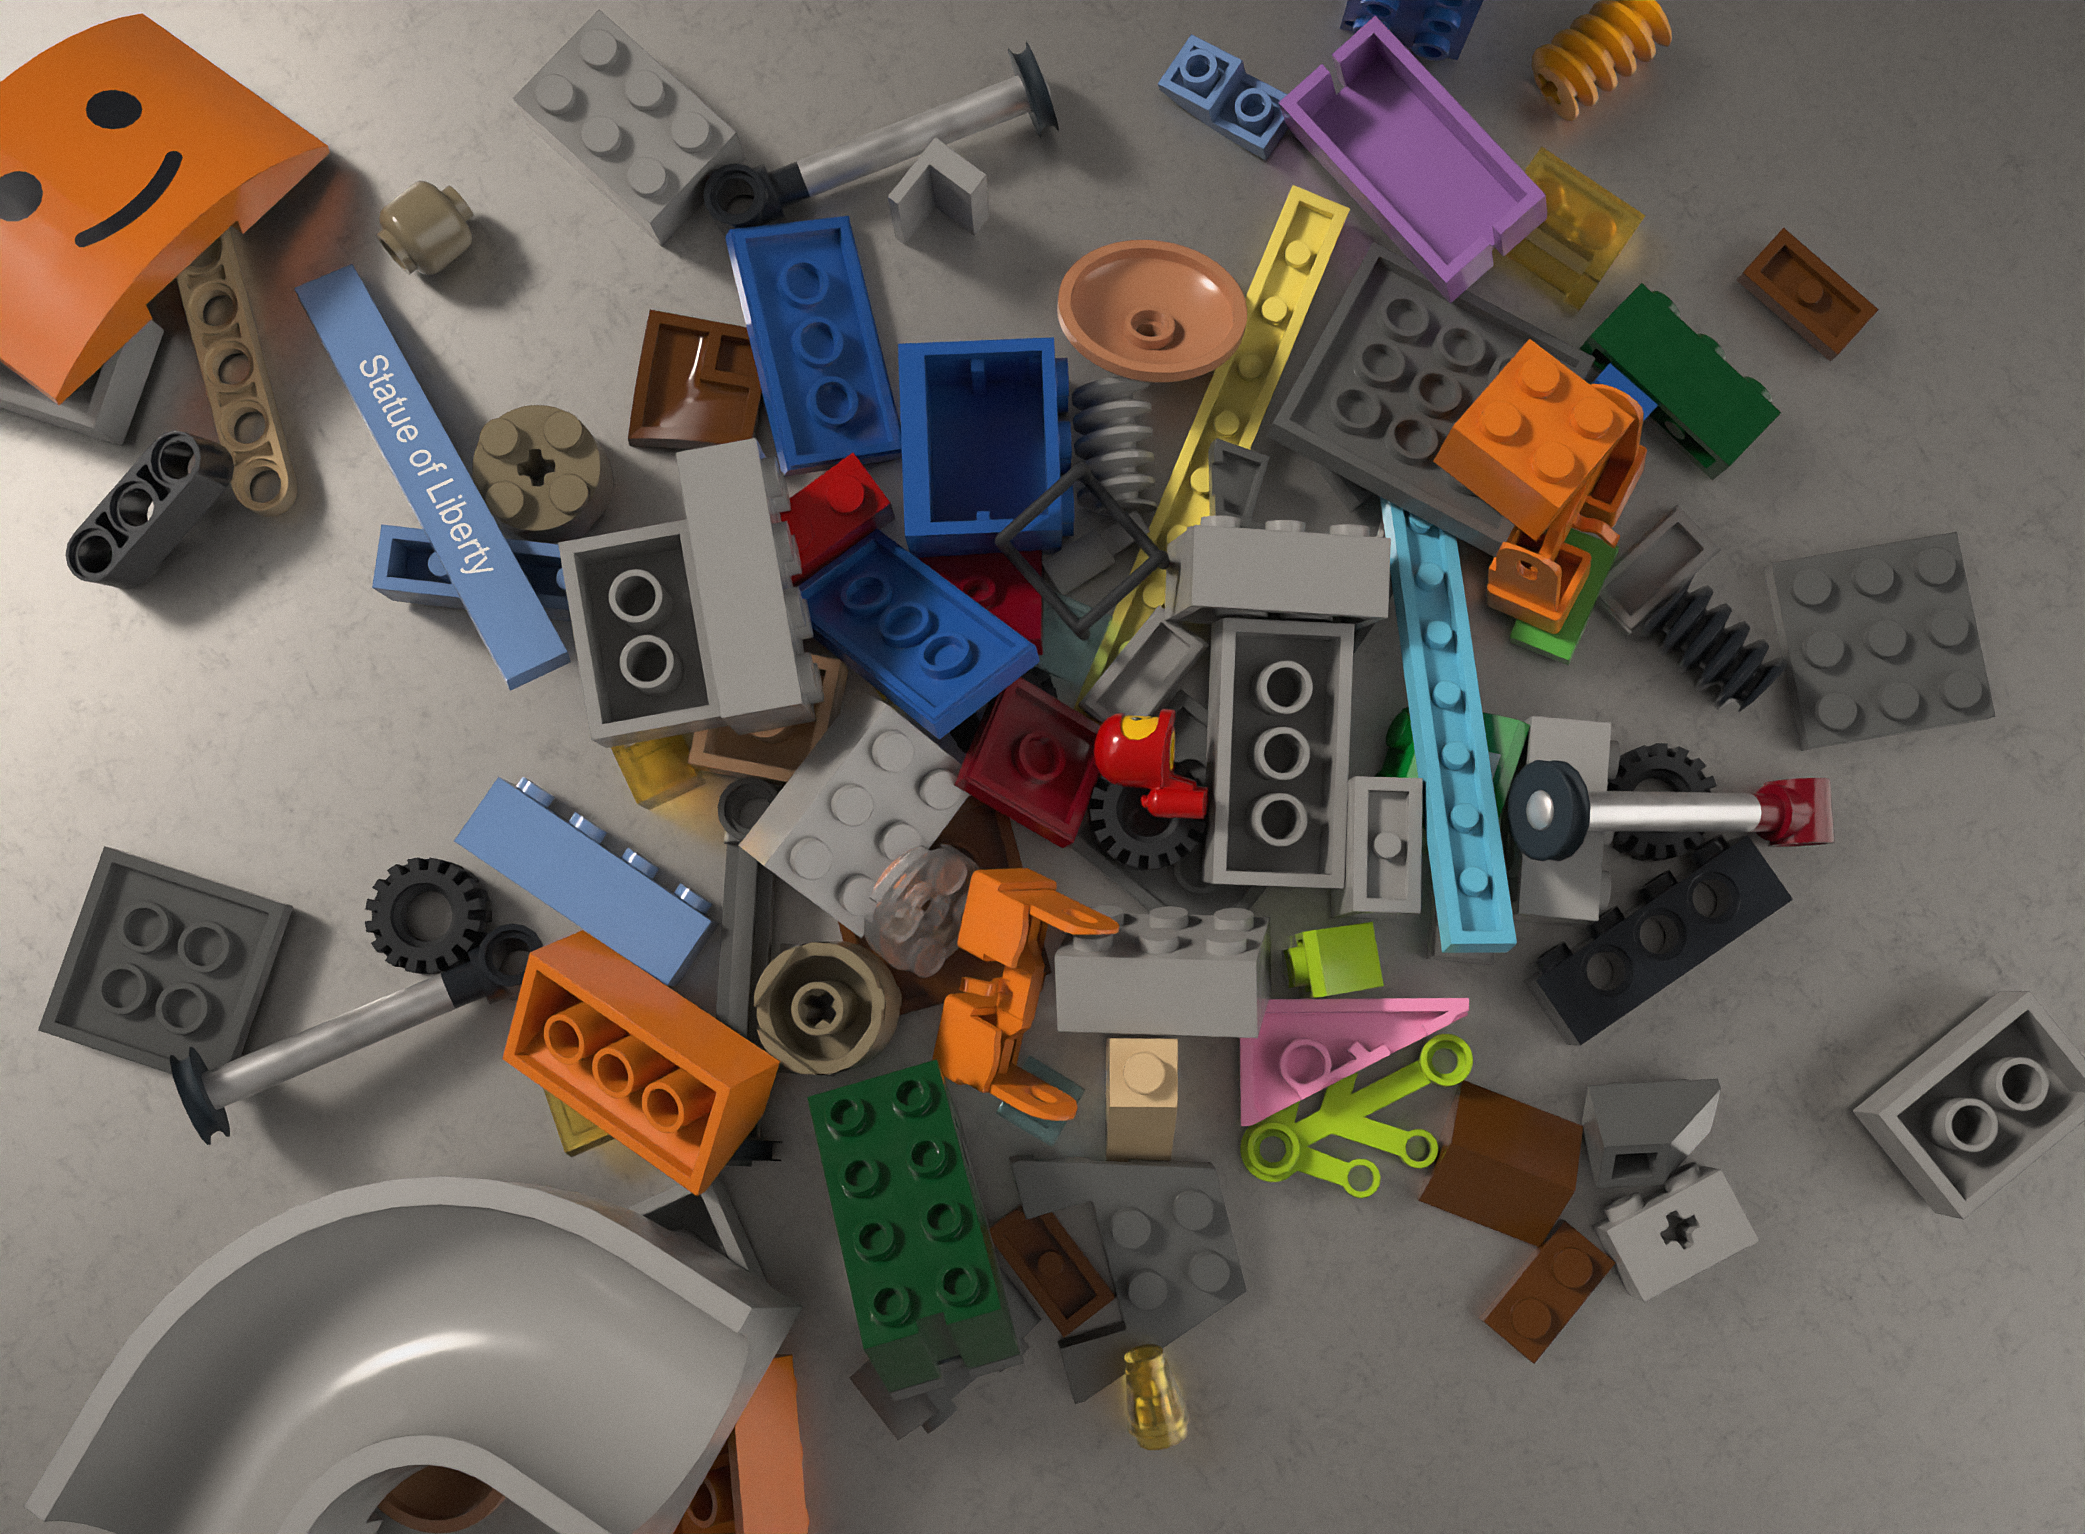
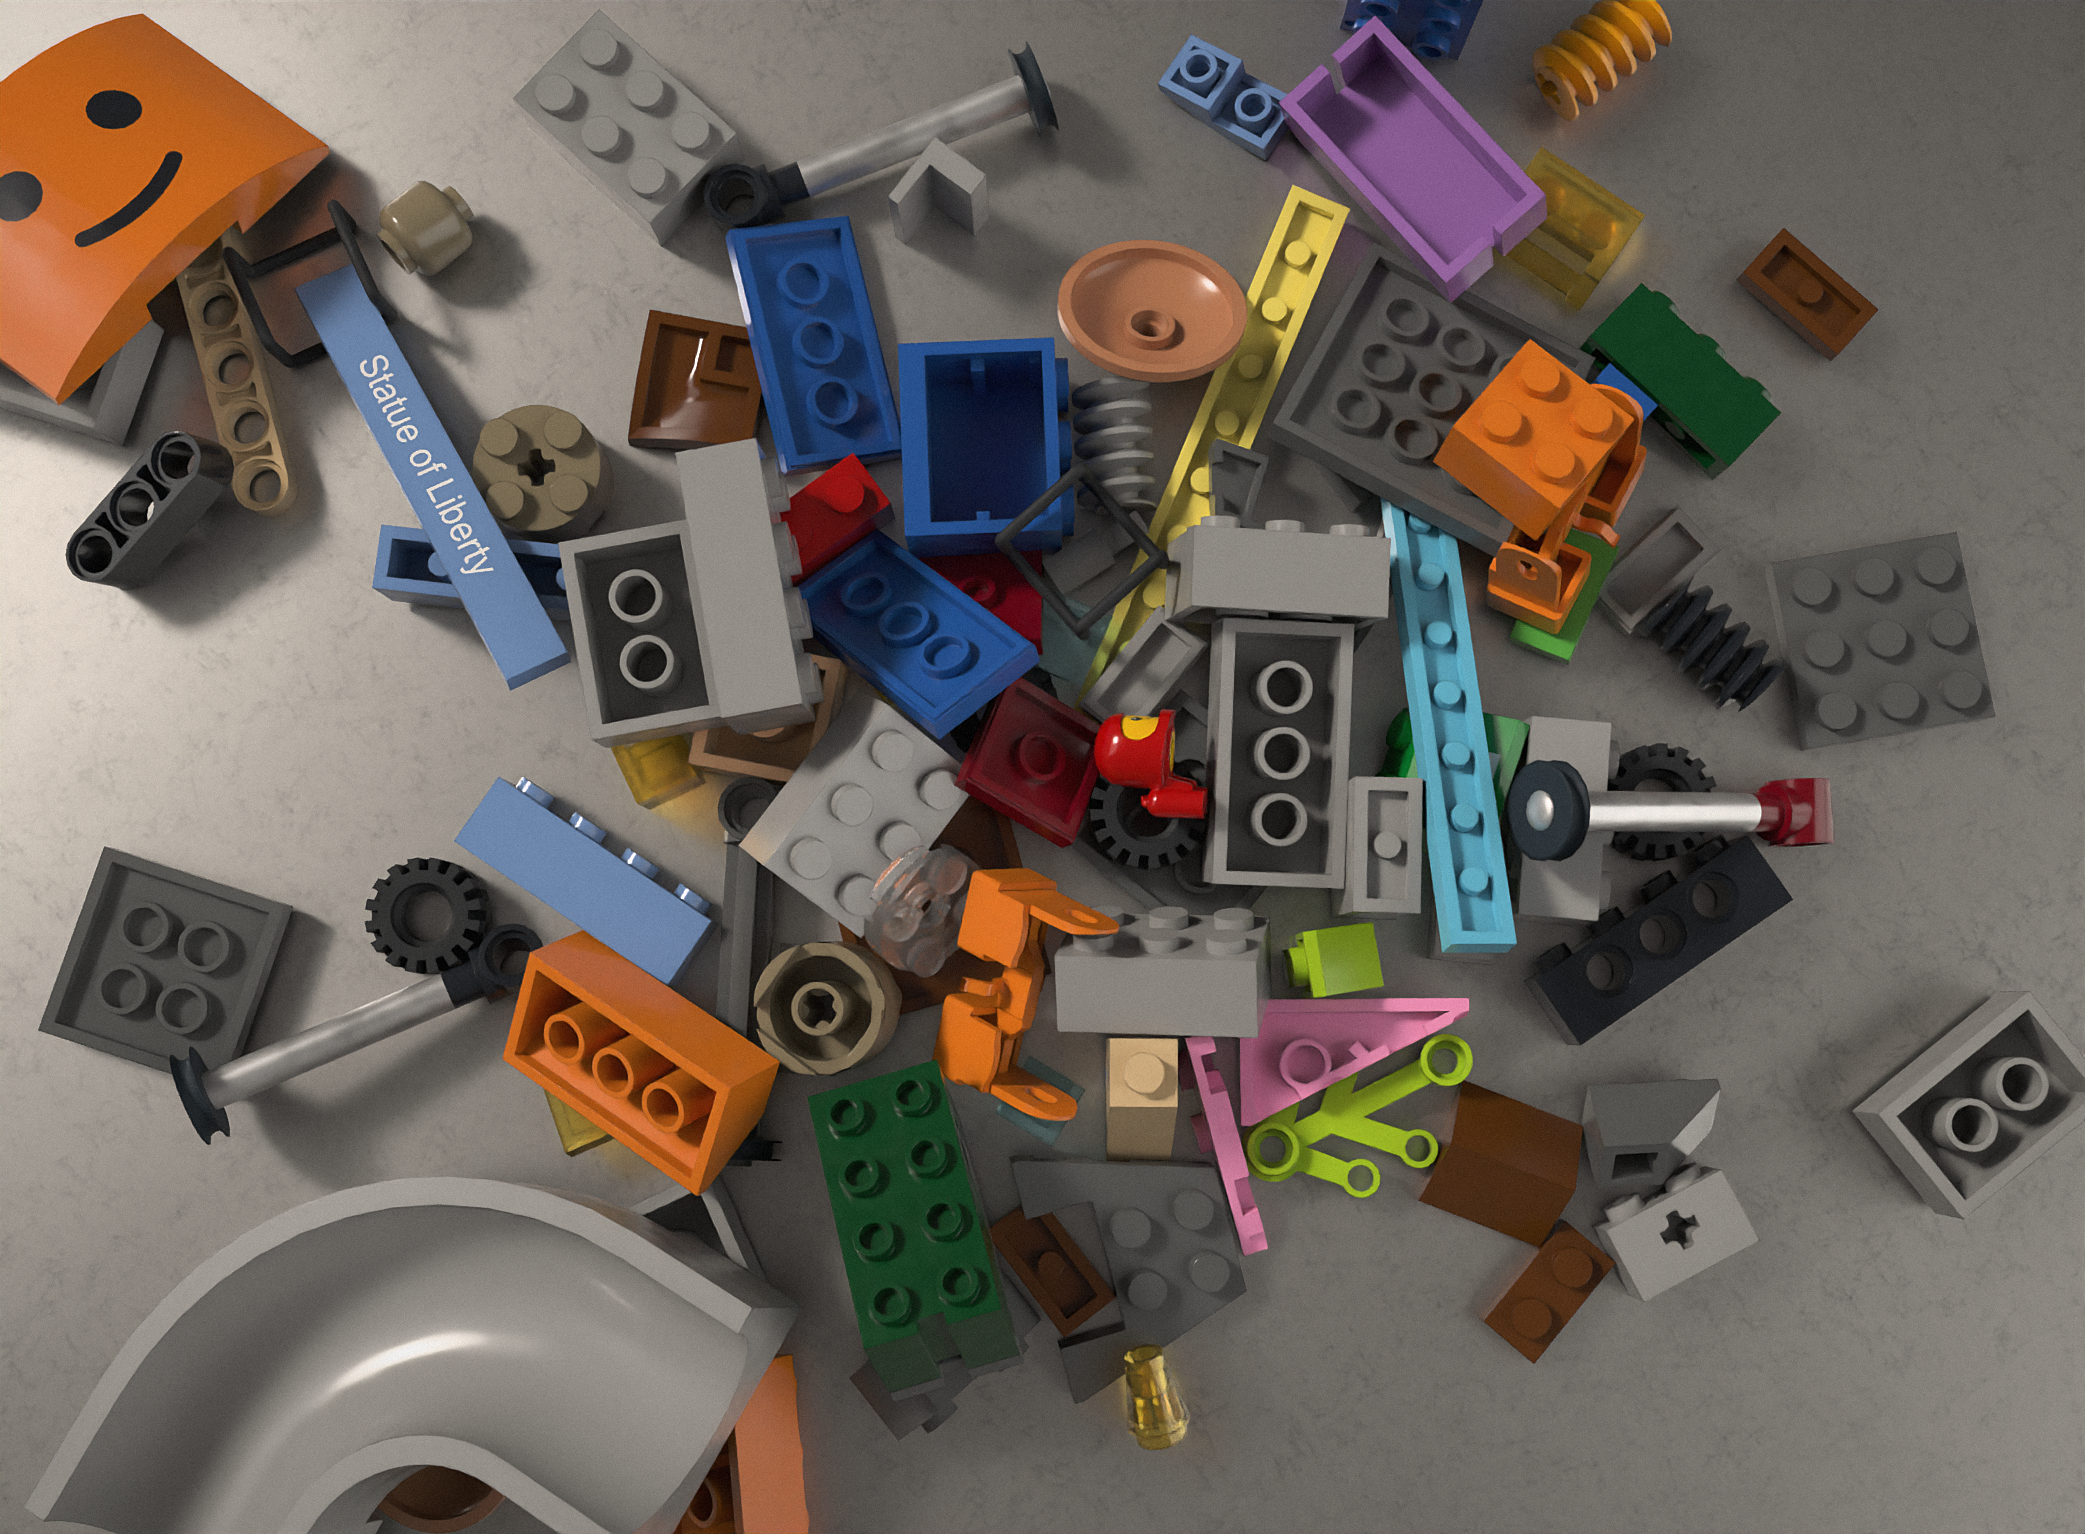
none -> black piece [222,199,398,368]
none -> bright pink wing [1178,1036,1268,1256]

